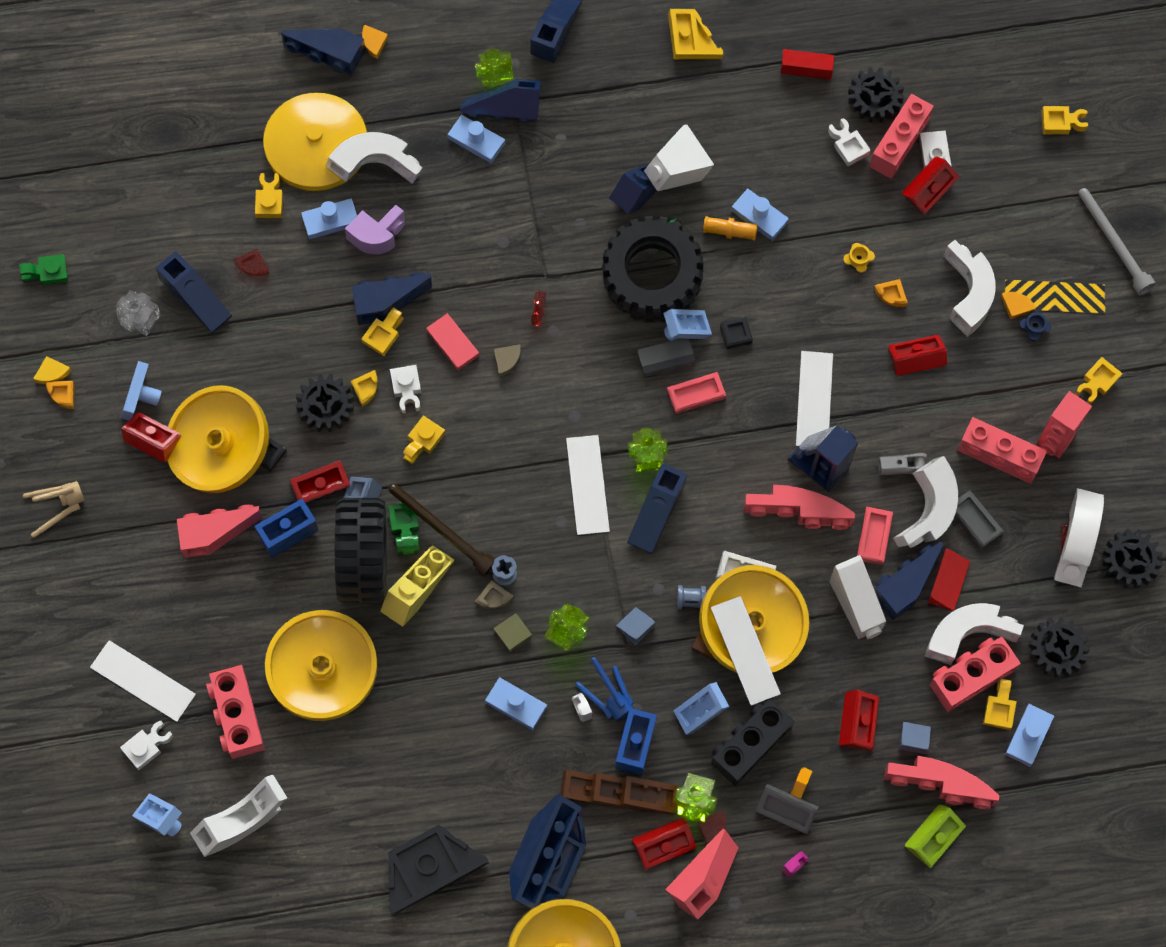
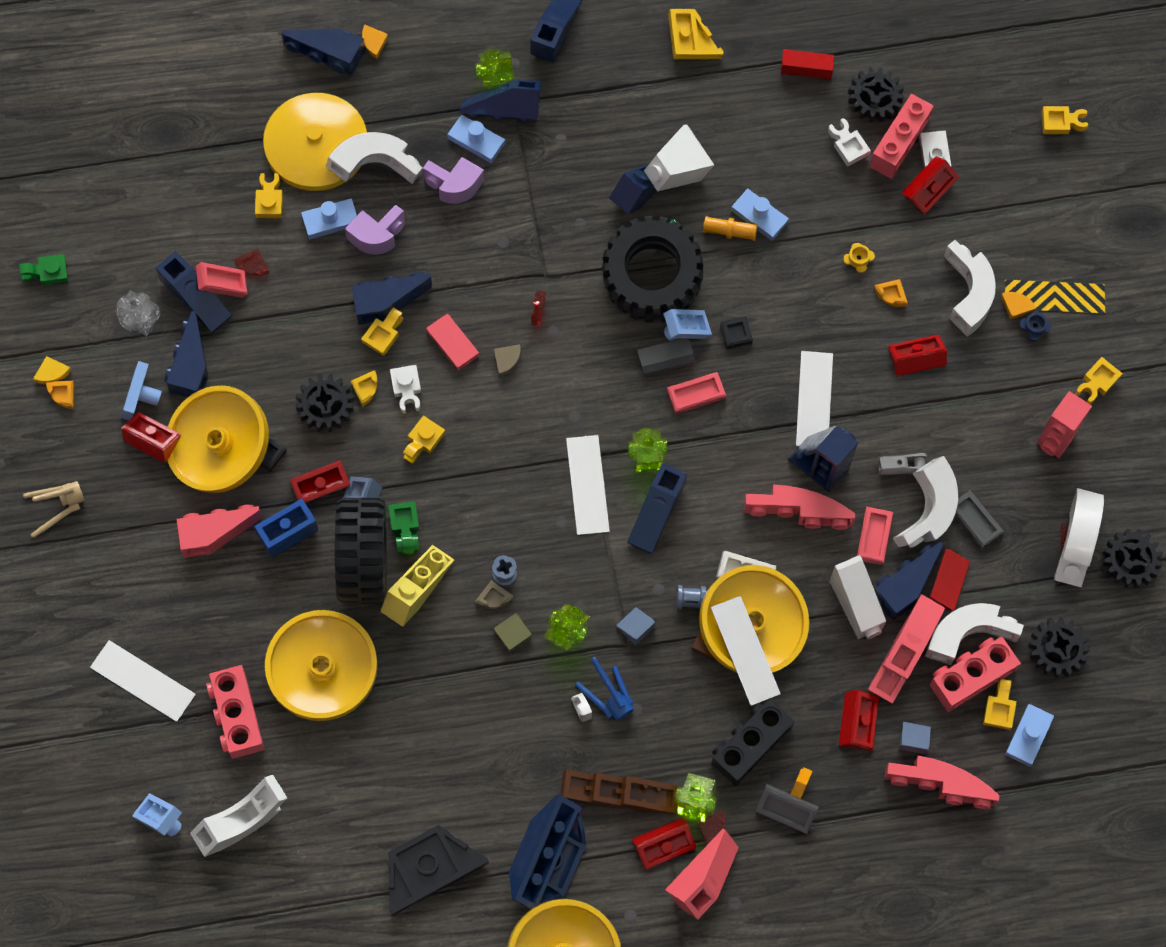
white plate [120,721,173,770] -> none
dark brown piece [388,484,495,577] -> none
light blue tile [485,677,547,731] -> none
blue brick [615,708,657,776] -> none
light blue tile [673,682,729,735] -> none
dark pink tile [782,851,809,878] -> none
lime slope [905,805,966,868] -> none
coral brick [957,417,1047,484] -> none
light grey piece [1079,188,1156,295] -> none
none -> dark blue slope [164,311,209,397]
none -> coral tile [196,262,248,298]
none -> lavender brick [423,157,484,204]
none -> coral slope [867,594,945,704]

